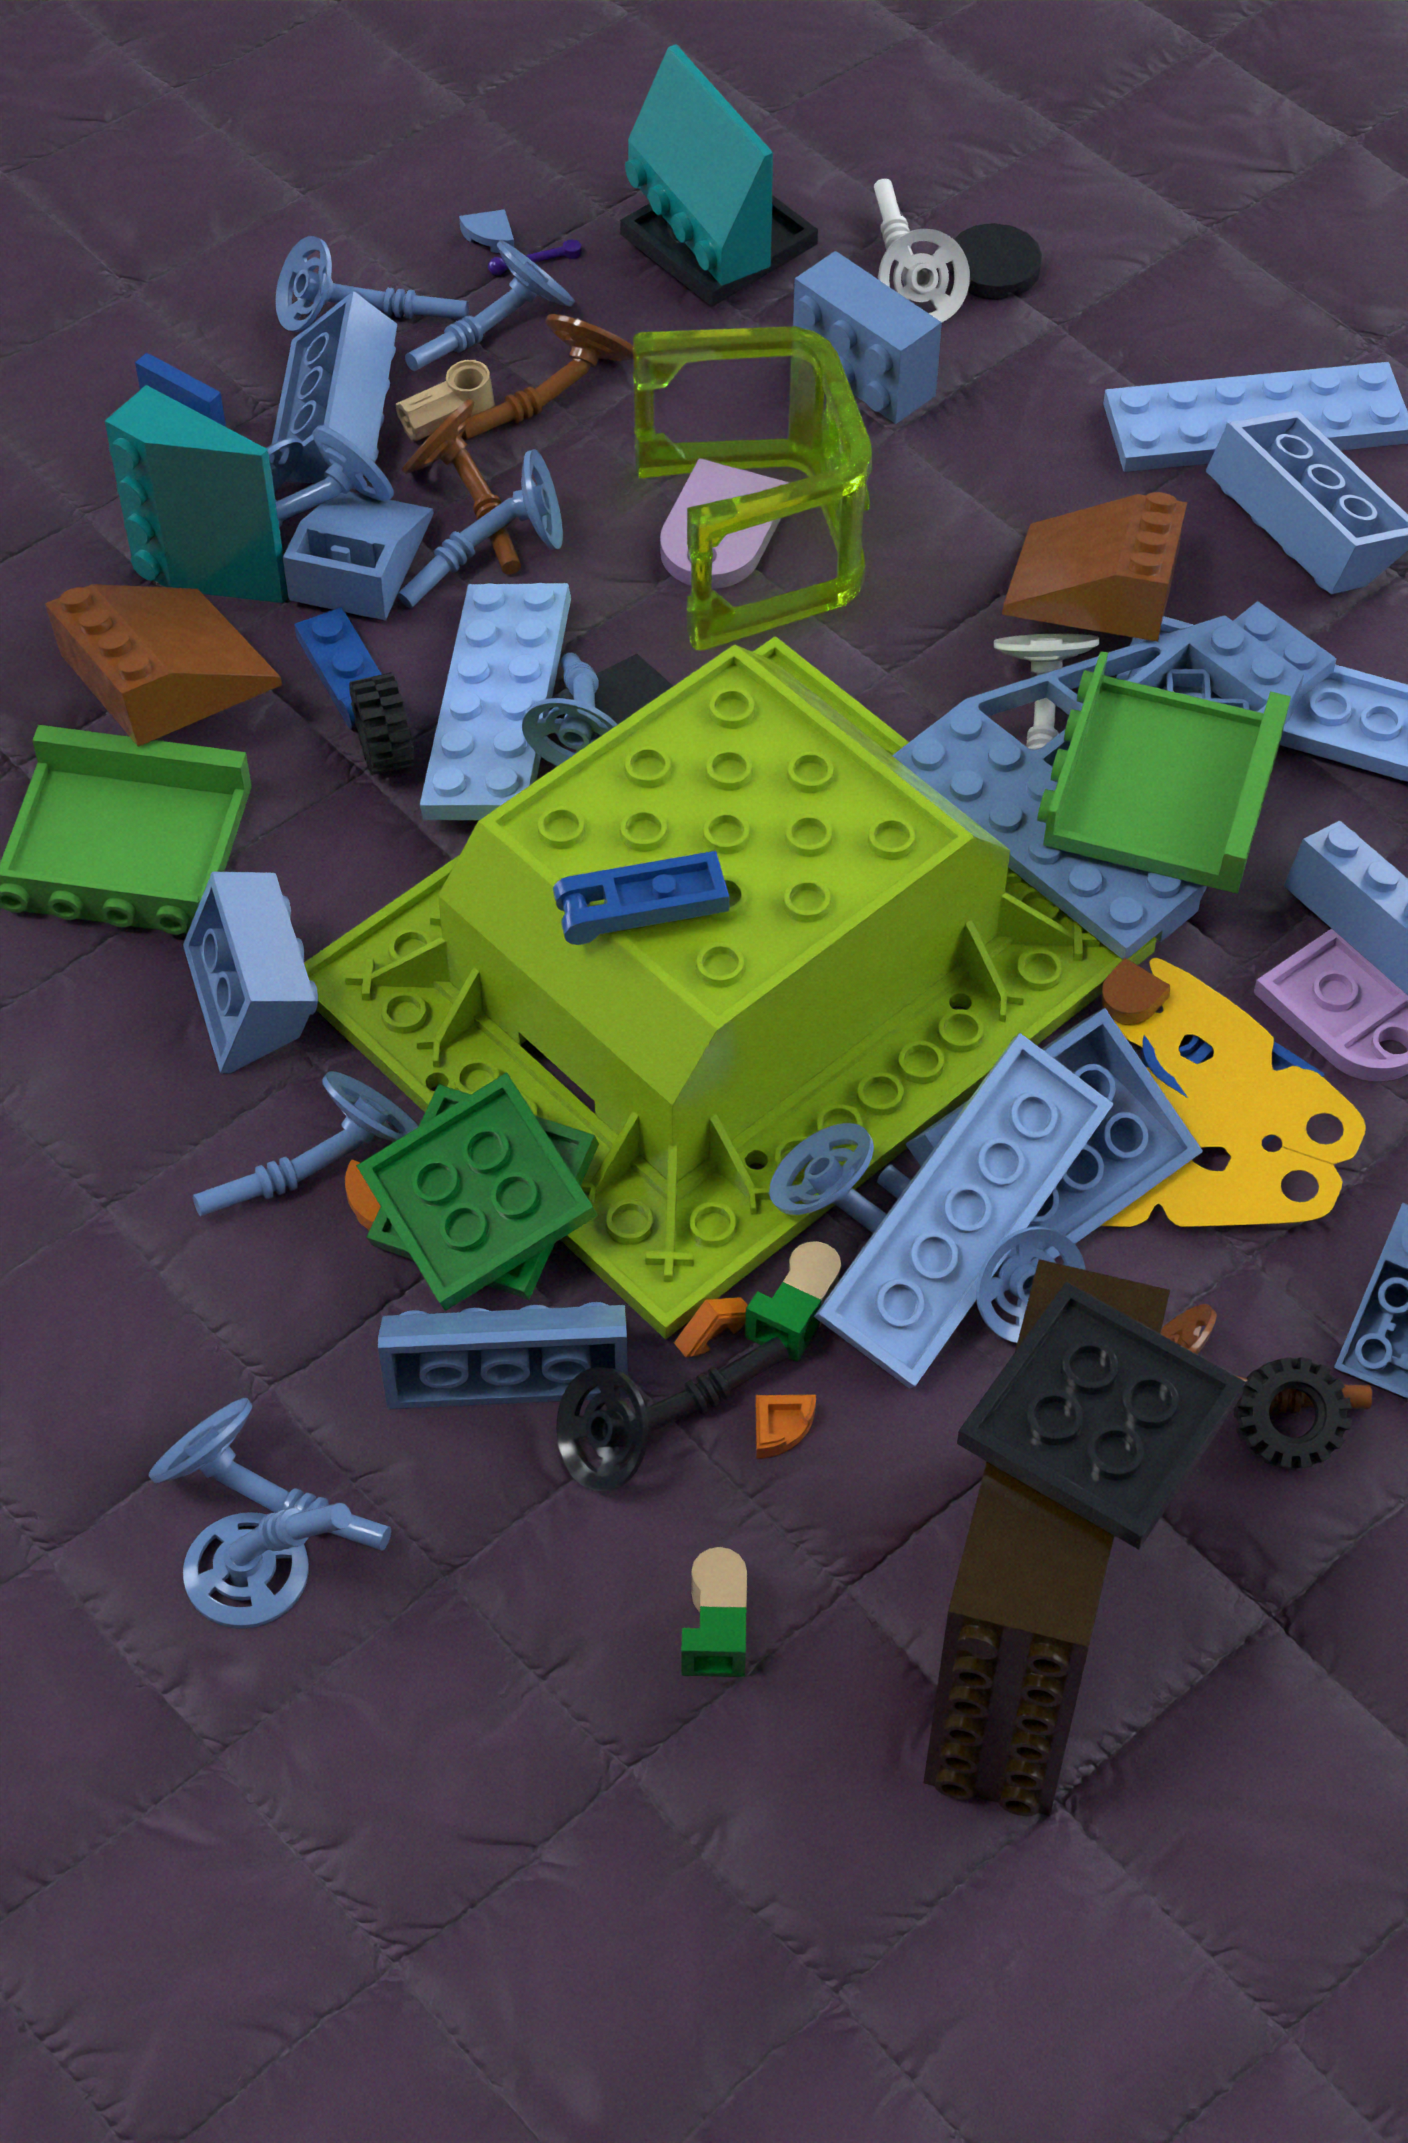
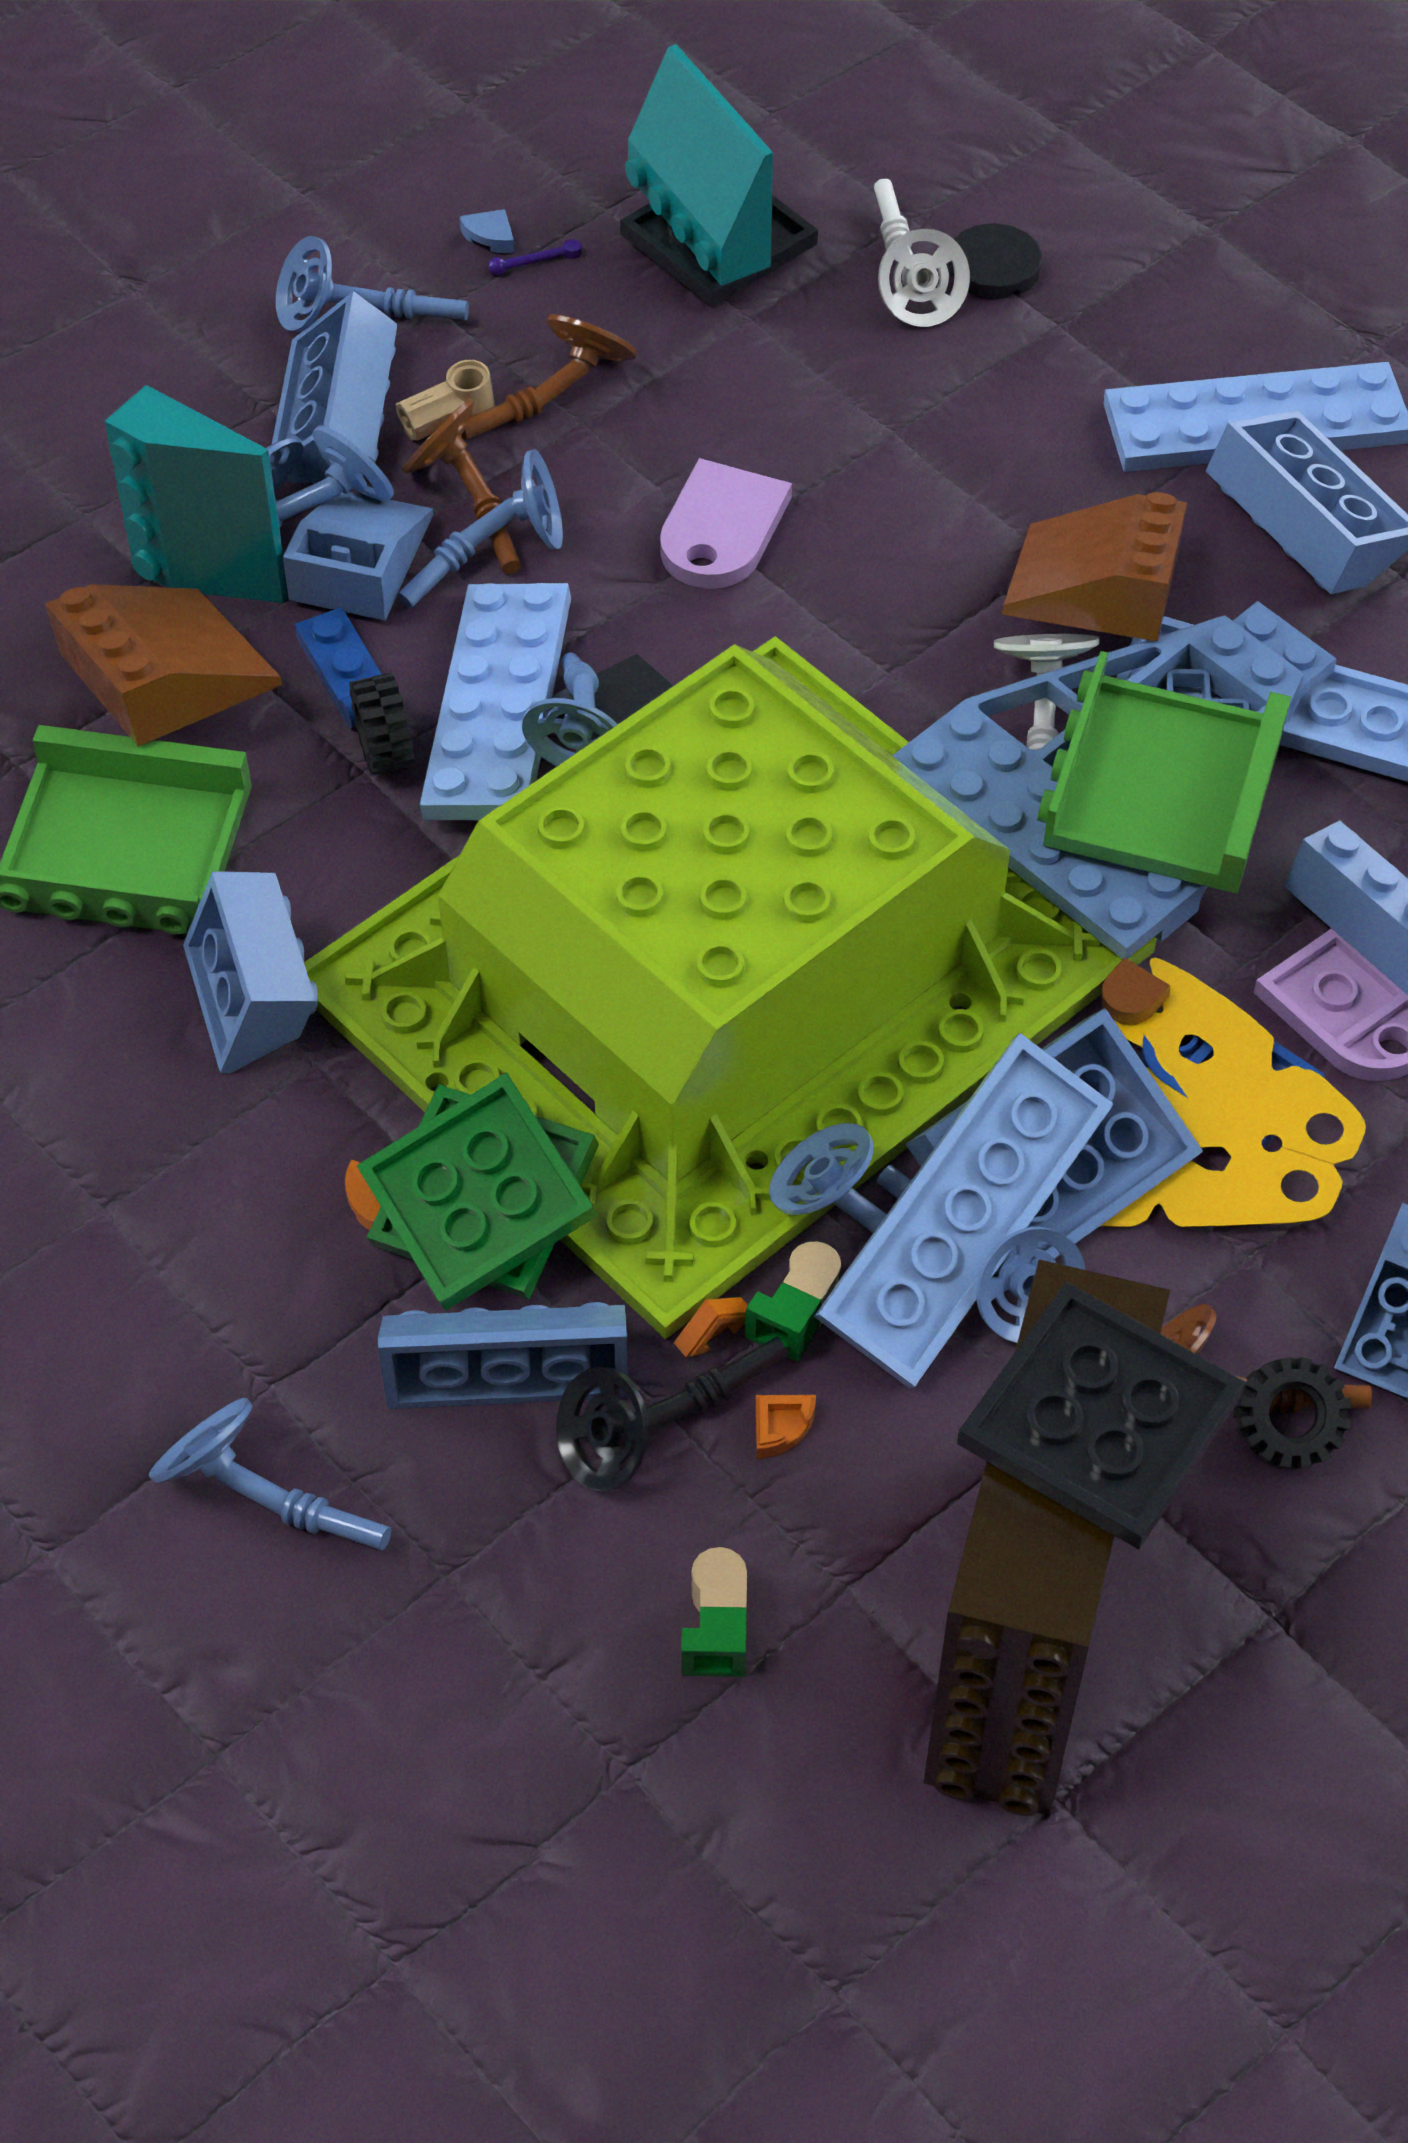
blue tile [135,353,226,427] -> none
medium blue dish [183,1503,351,1629] -> none
medium blue dish [193,1071,418,1216] -> none
medium blue dish [405,240,575,371] -> none
blue plate [553,851,729,945] -> none
clear neon green windscreen [633,326,872,650] -> none
medium blue brick [792,251,942,424] -> none

